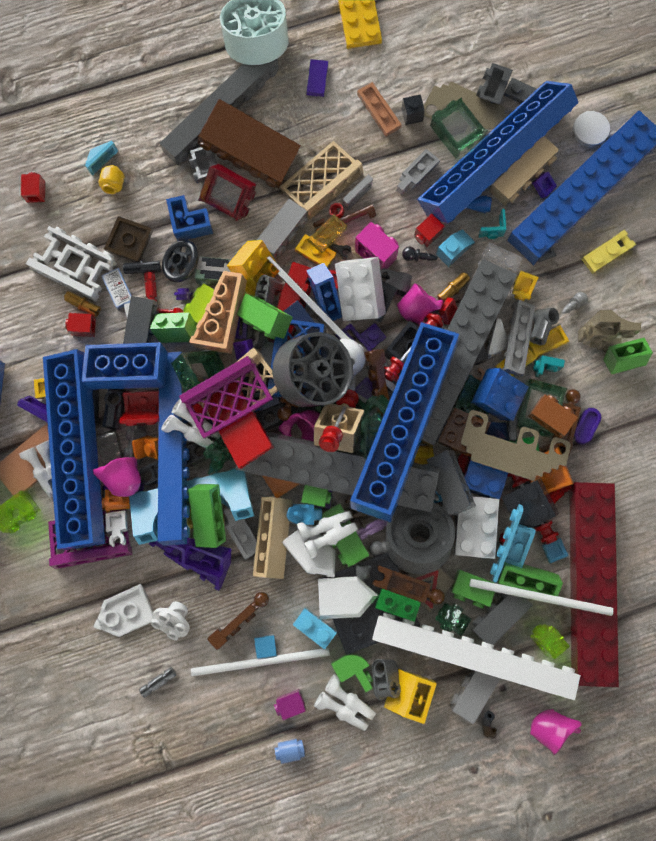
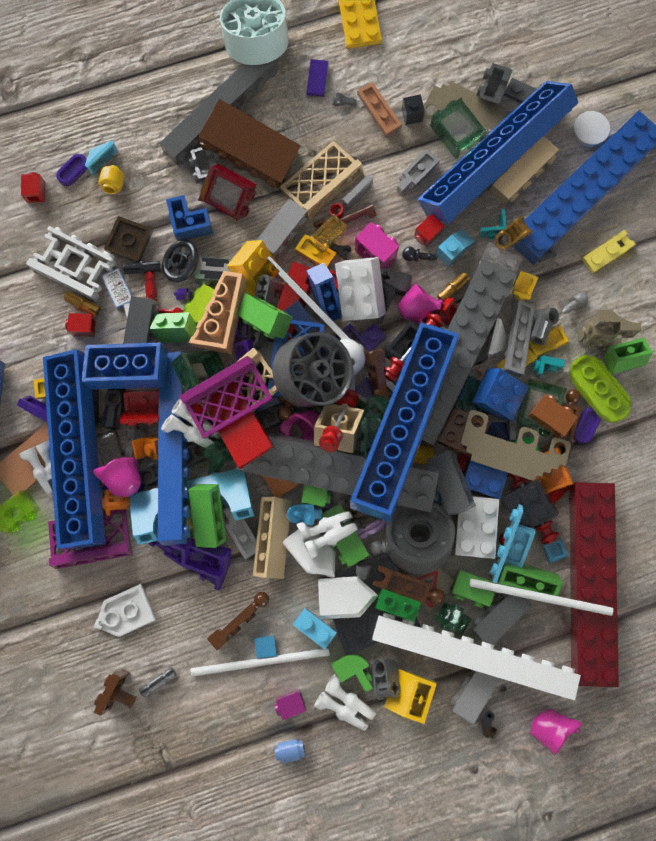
white plate [106,510,128,547] -> none
white plate [151,602,190,640] -> none
blue cone [466,195,492,214] -> none
clear neon green brick [529,624,570,660] -> none
dark purple plate [532,171,557,198] -> none
none -> dark purple tile [56,154,87,186]
none -> reddish brown plate [94,669,137,716]
none -> dark grey piece [332,93,357,106]
none -> pearl gold piece [495,215,534,249]
none -> lime tile [569,355,631,423]

